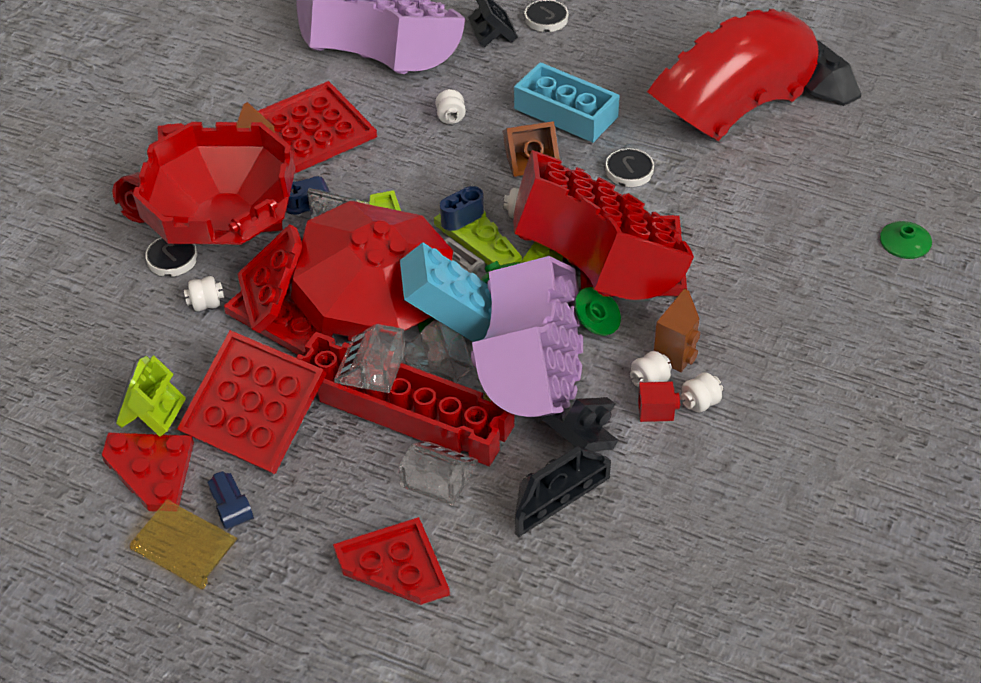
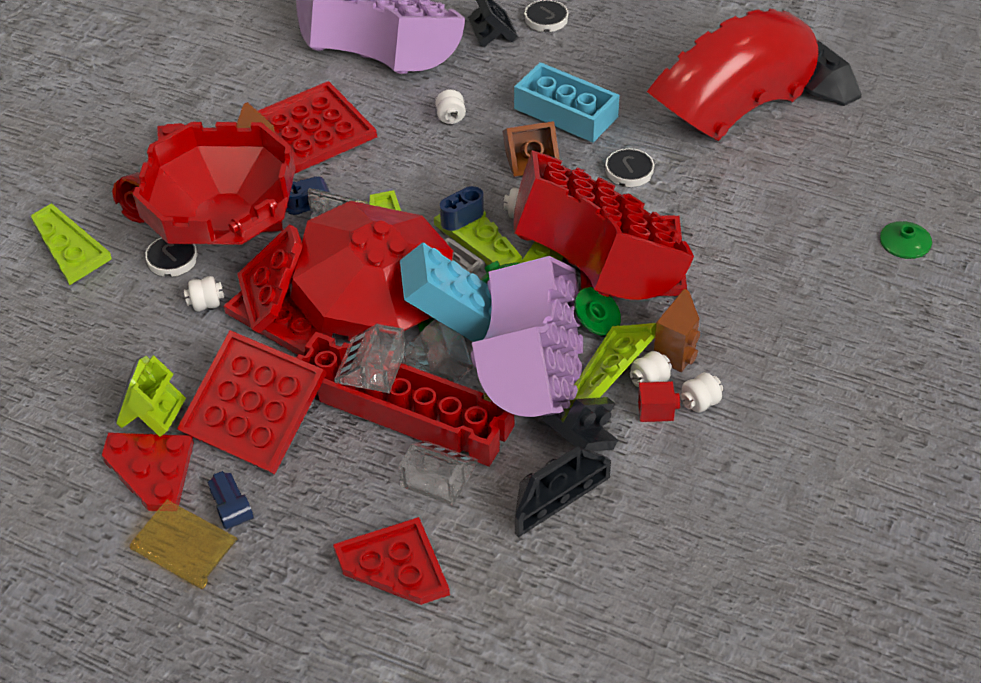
none -> lime wing [30,203,112,286]
none -> lime wing [569,323,656,408]

